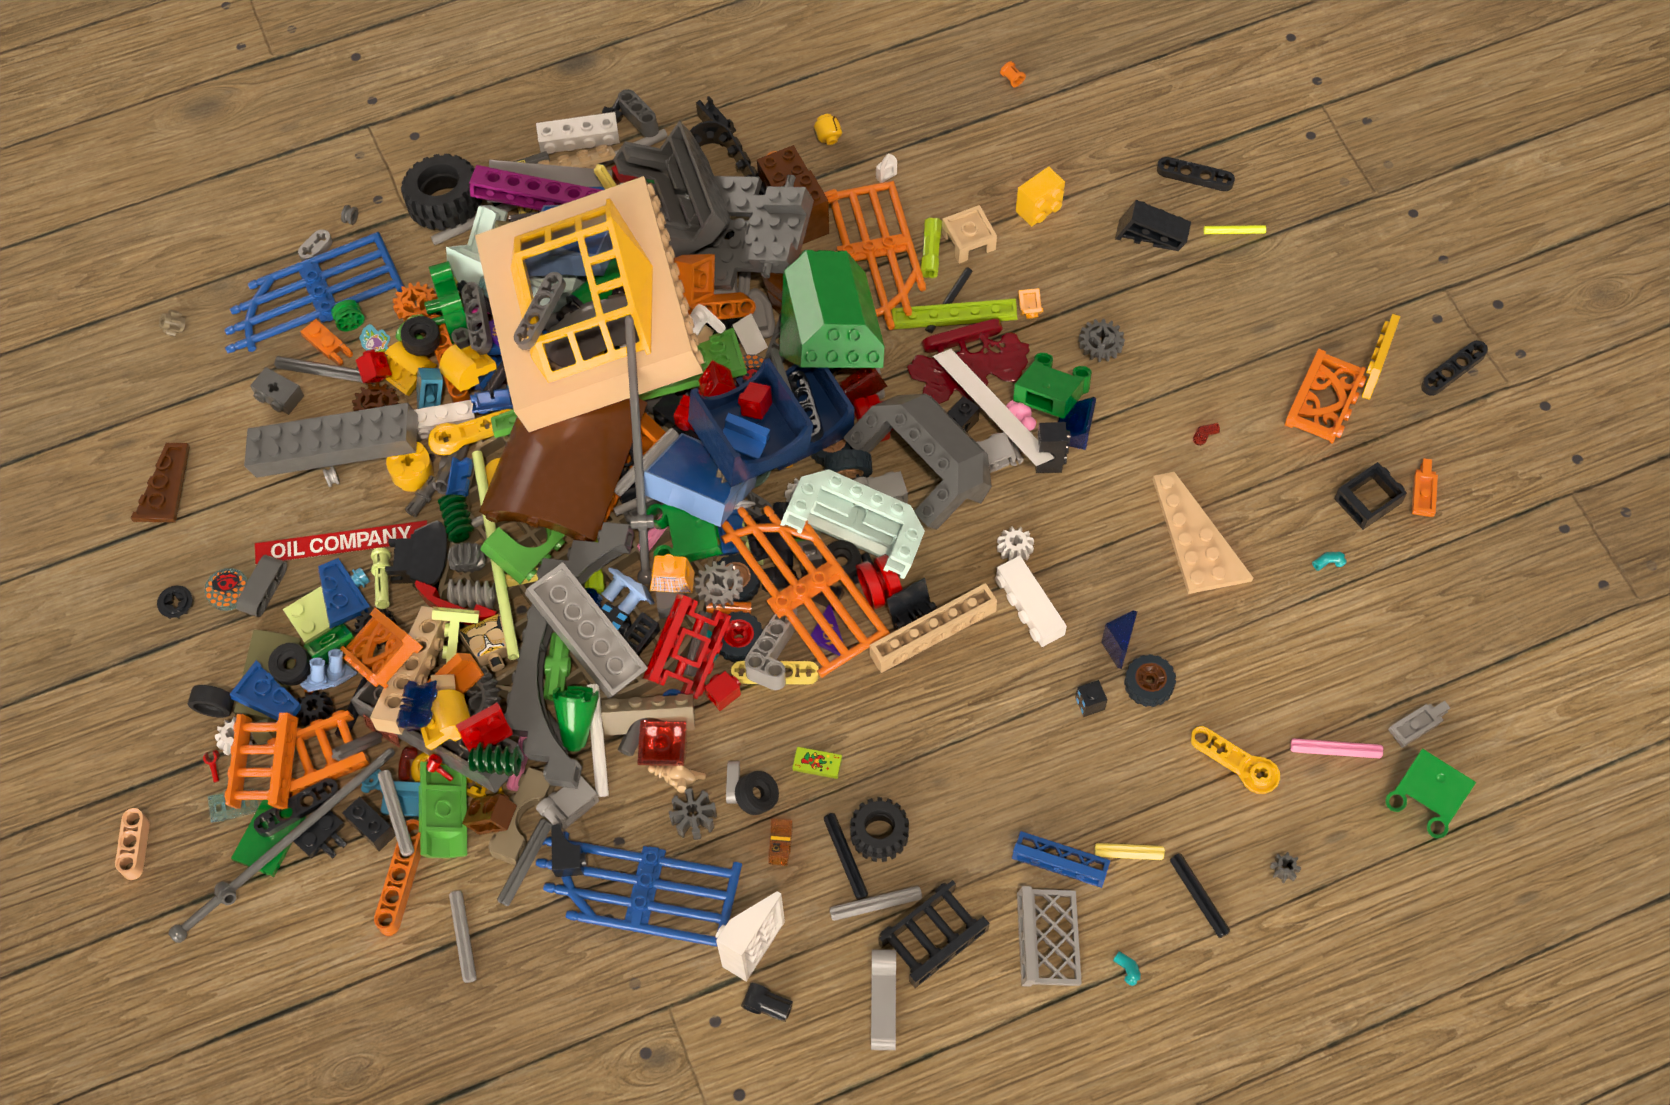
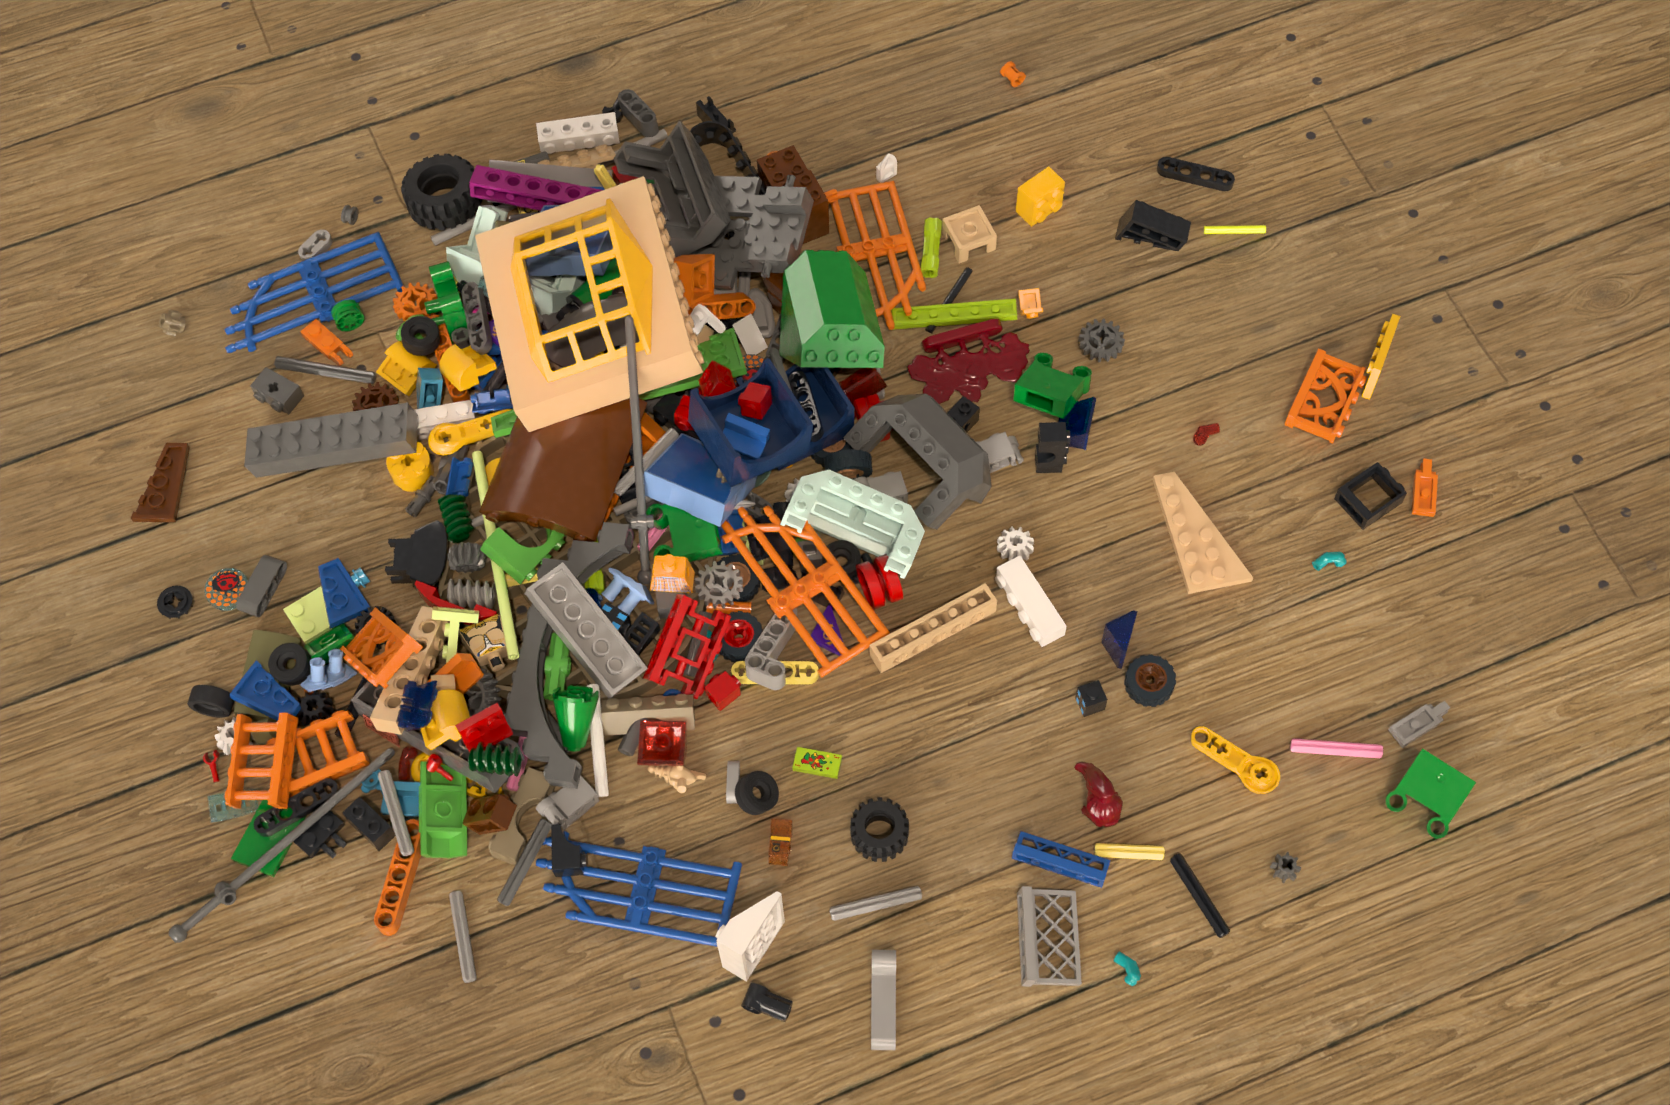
light nougat beam [115,808,150,880] -> none
red sticker [255,520,427,565] -> none
light grey bush [322,466,340,487] -> none
dark grey axle [332,731,382,761] -> none
red brick [356,349,392,383] -> none
sticker [359,324,390,352] -> none
yellowish green pin [371,548,391,609] -> none
dark grey beam [513,272,566,350] -> none
dark grey gear [669,788,717,840] -> none
yellow head [814,114,842,145] -> none
black axle [824,813,868,900] -> none
black fence [879,880,990,989] -> none
black hinge [886,578,937,629] -> none
white sticker [933,349,1054,466] -> none
bright pink animal [1006,400,1037,431] -> none
black beam [1421,340,1488,396] -> none
none -> dark red hair [1074,762,1123,827]

